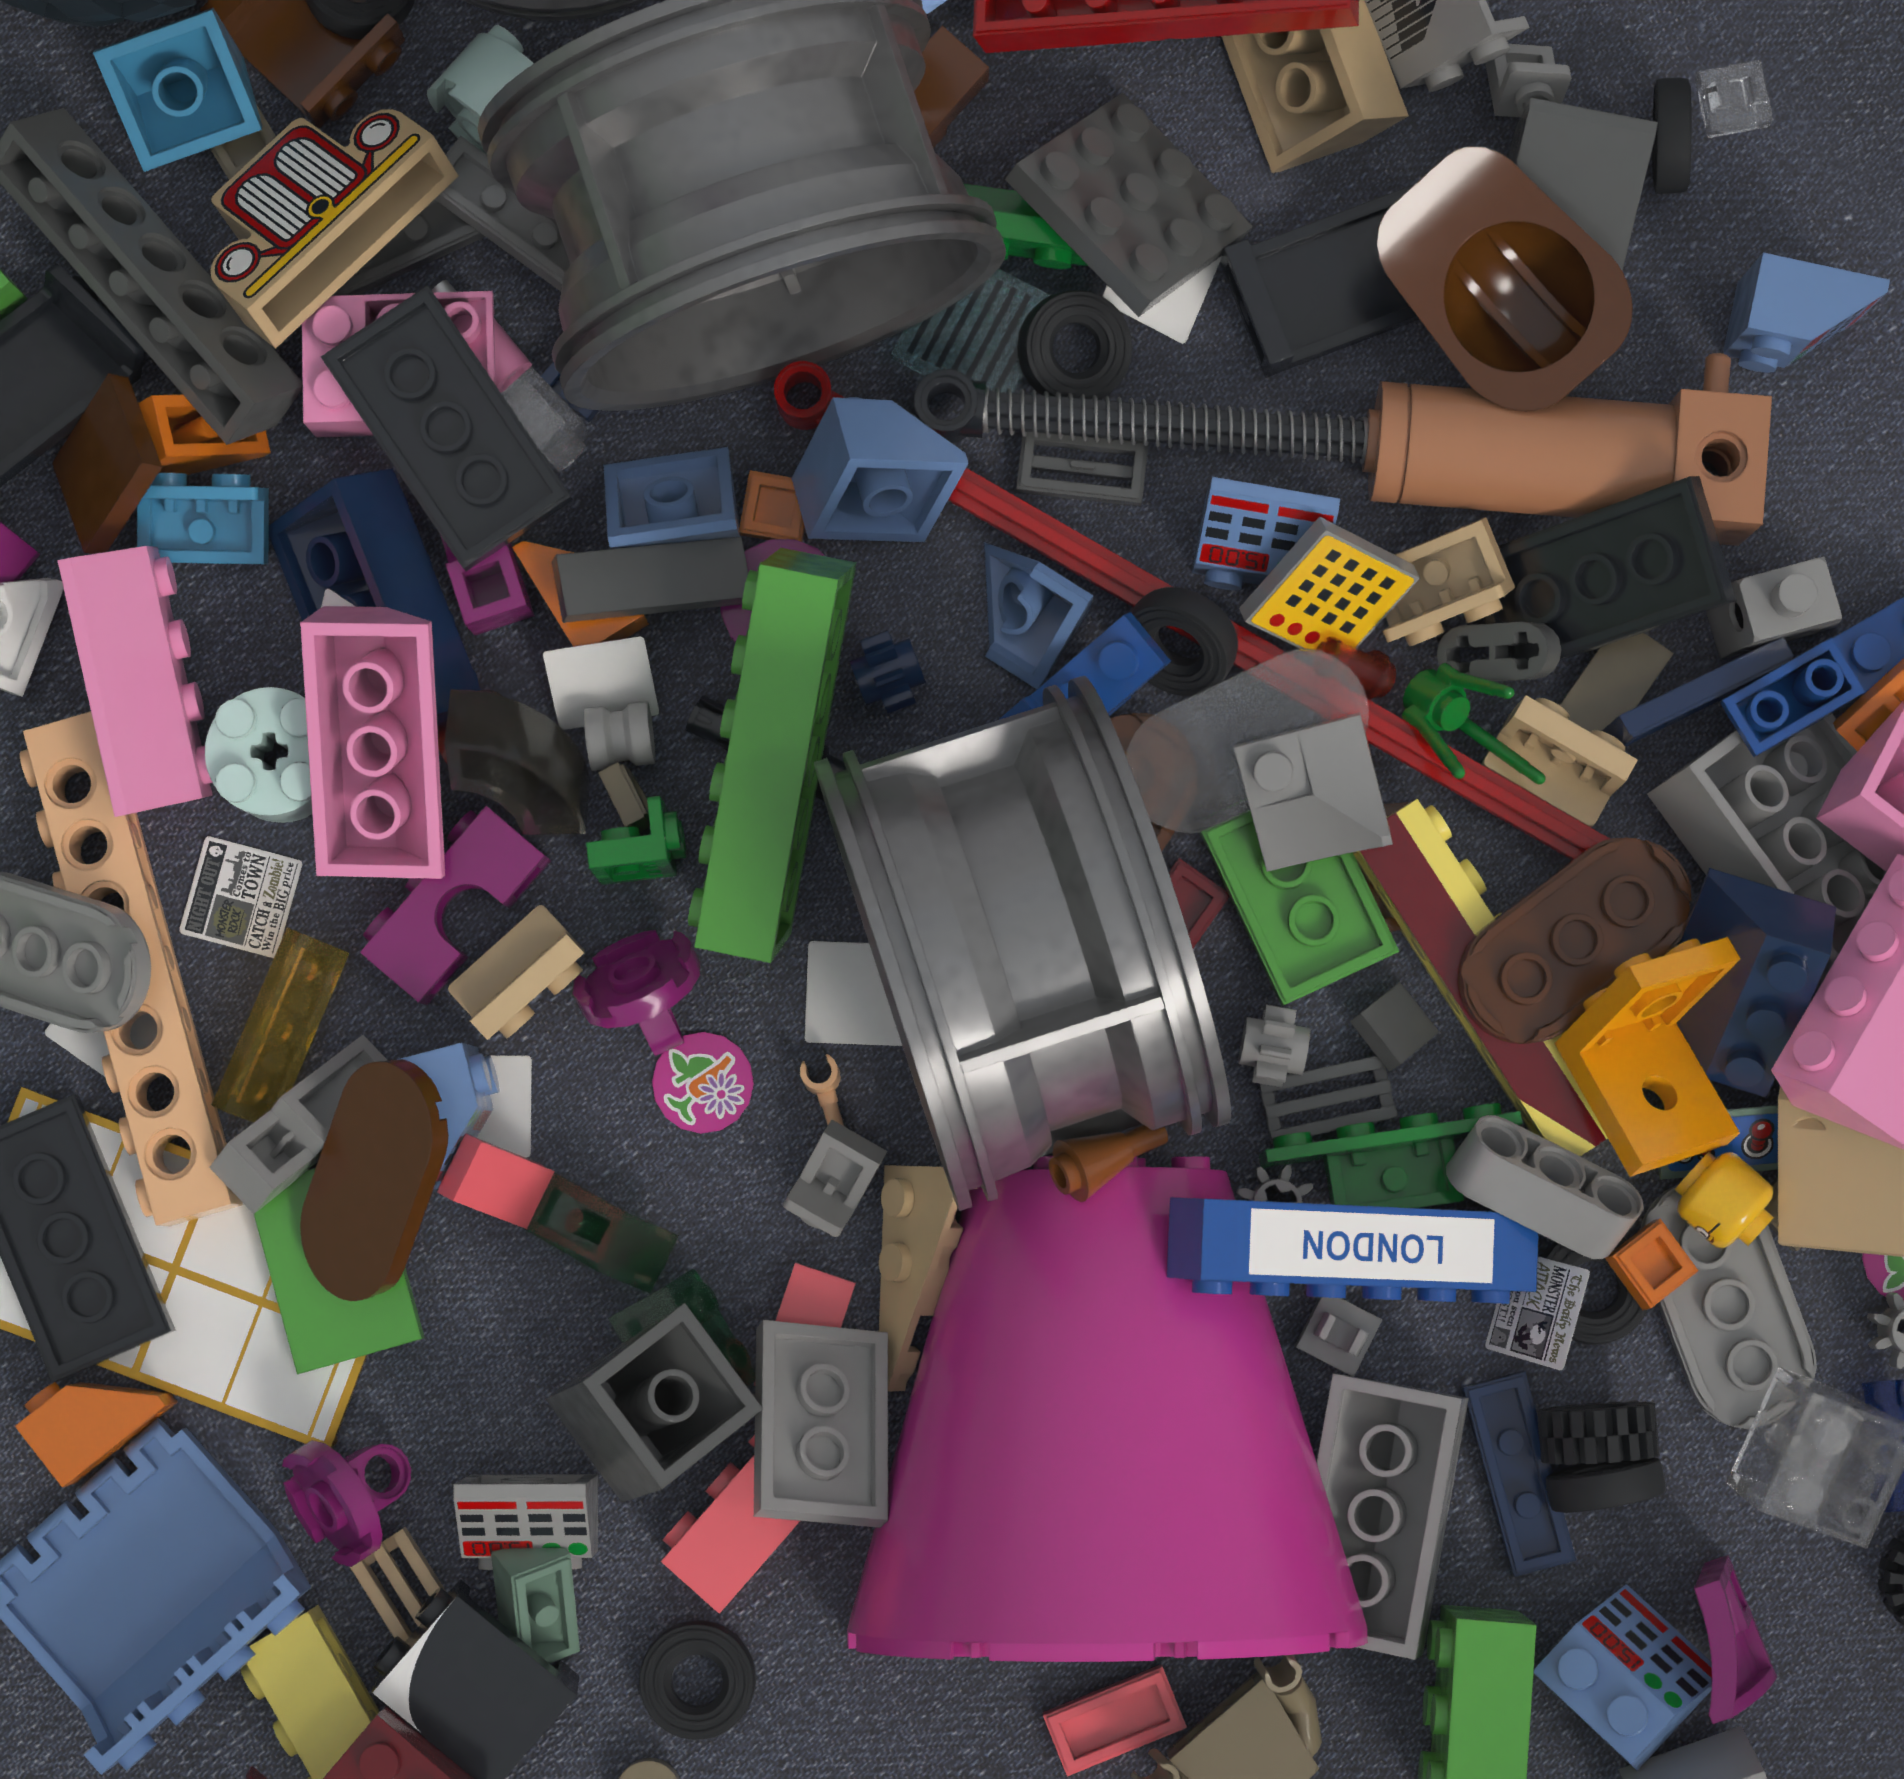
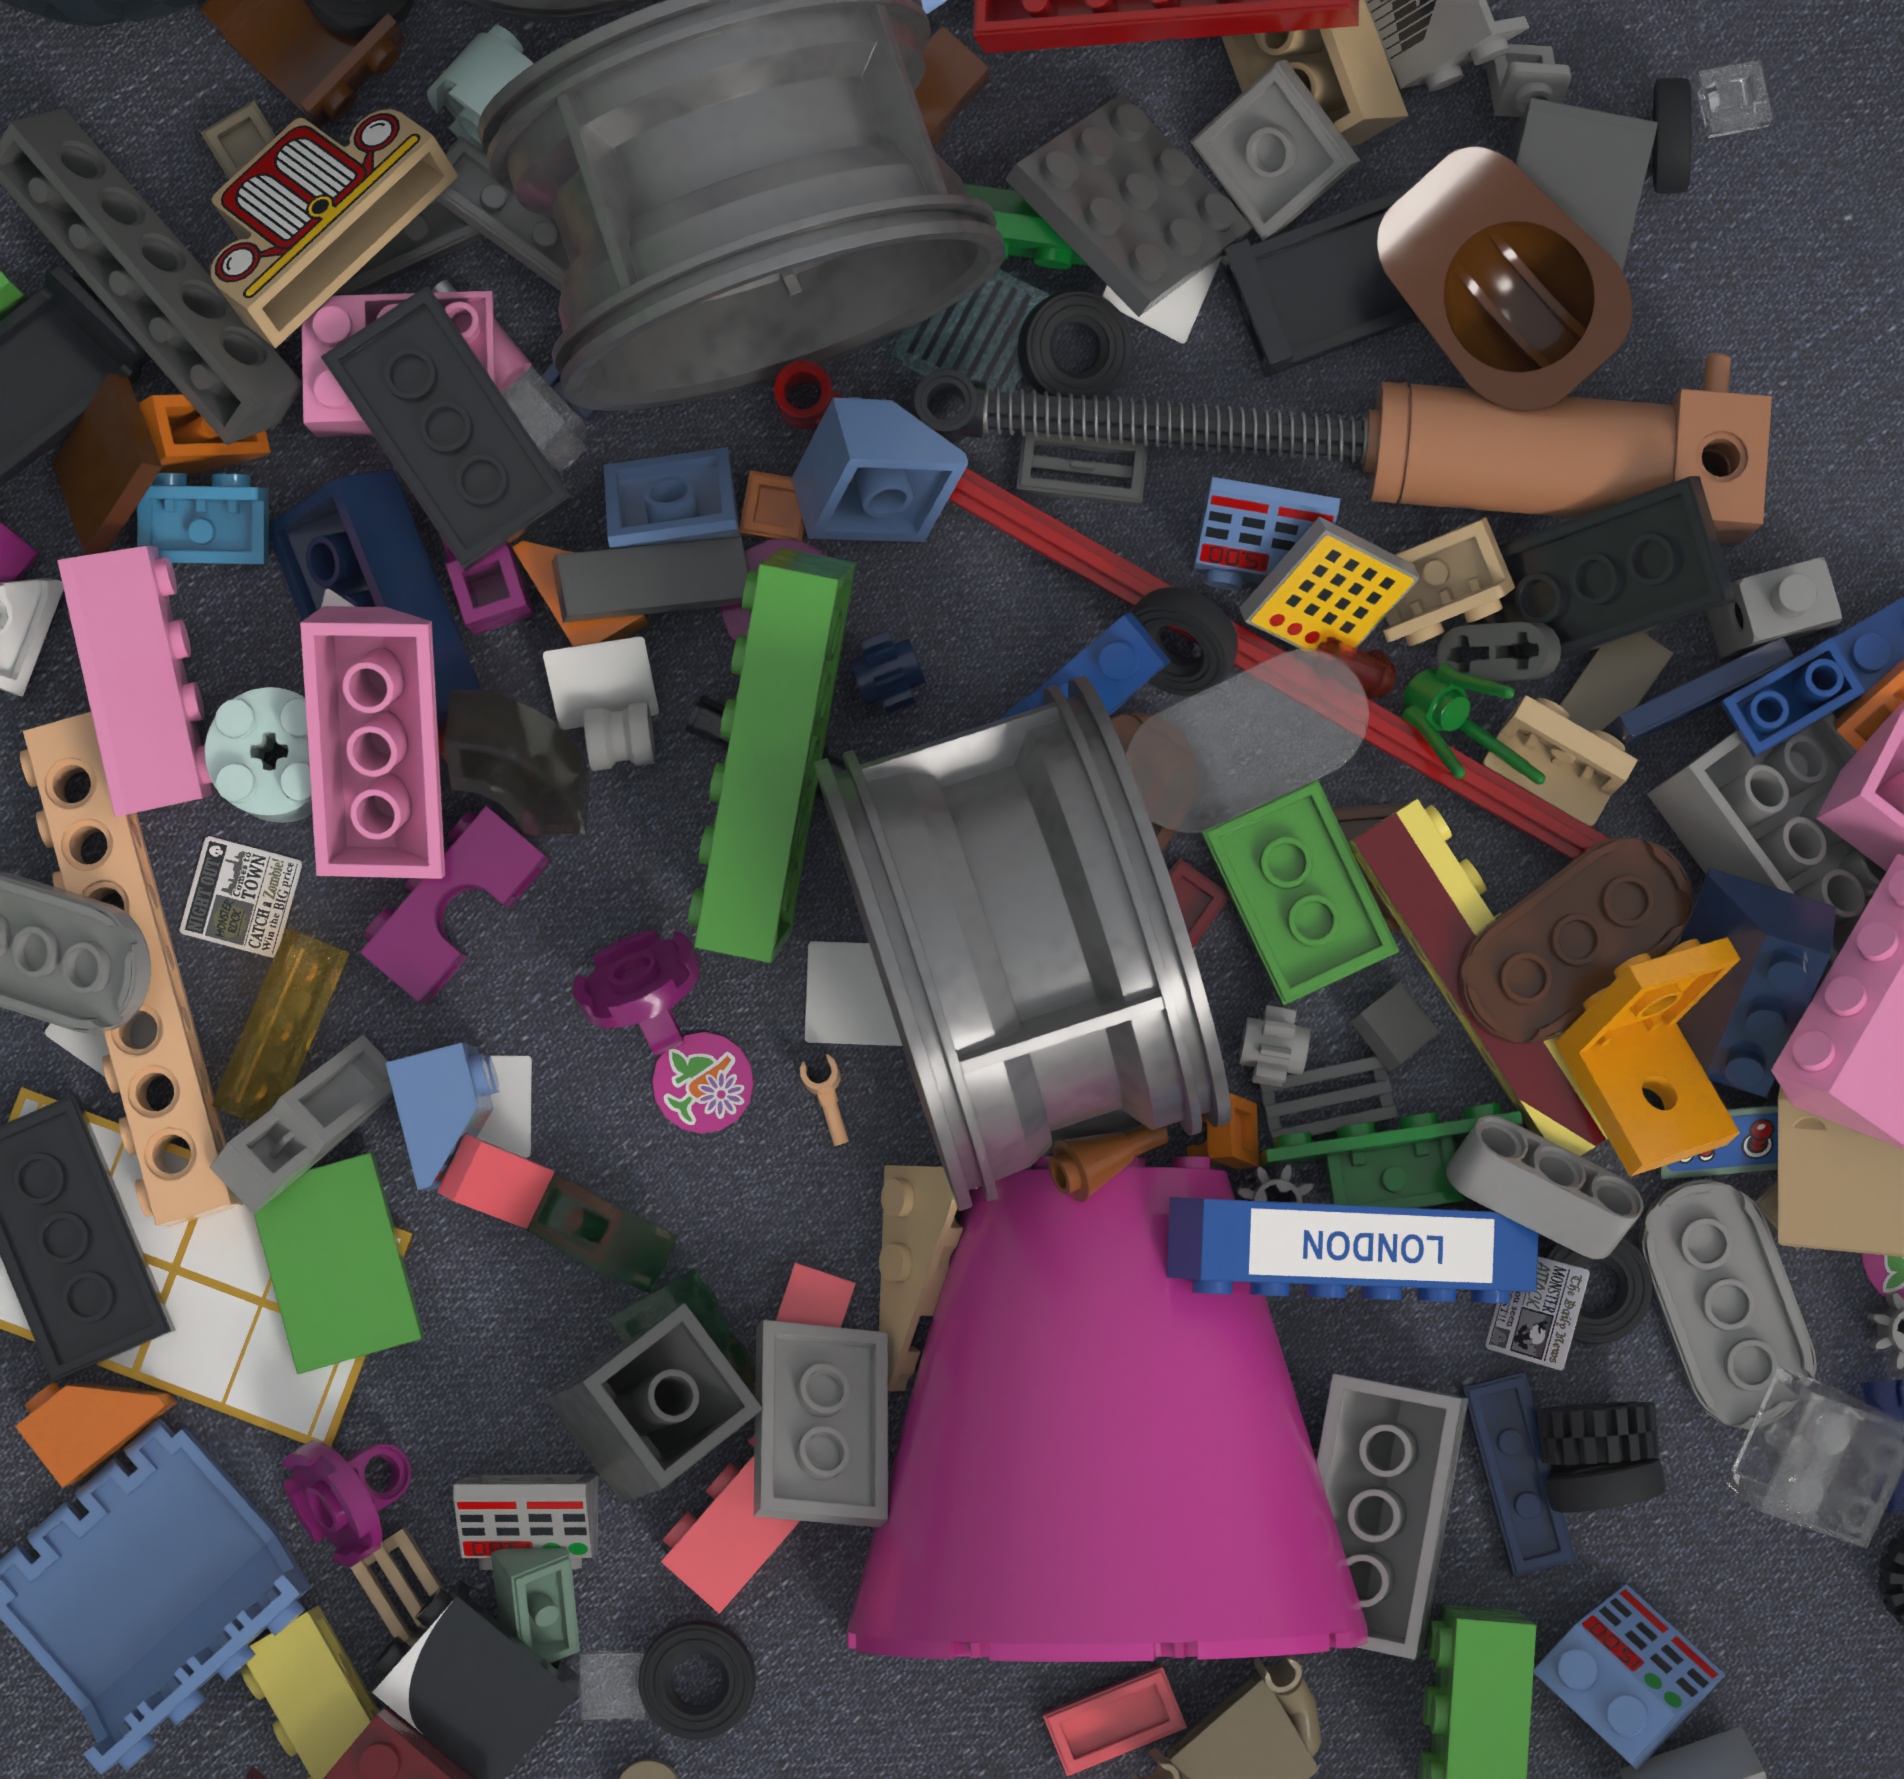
dark azure slope [93,8,263,172] -> none
reddish brown tile [300,1059,449,1301] -> none
tan bracket [448,905,584,1040] -> none
green bracket [586,796,686,885] -> none
dark tan tile [598,762,650,832] -> none
light grey bracket [783,1120,888,1237] -> none
medium blue slope [984,542,1093,689] -> none
light grey plate [1234,712,1393,872] -> none
light grey tile [1294,1297,1382,1377] -> none
orange tile [1605,1218,1699,1310] -> none
yellow head [1674,1152,1774,1248] -> none
magenta plate [1694,1555,1777,1724] -> none
medium blue slope [1723,252,1890,373] -> none
none -> clear tile [580,1650,647,1720]
none -> orange tile [1187,1092,1259,1169]
none -> light grey tile [1190,60,1361,241]

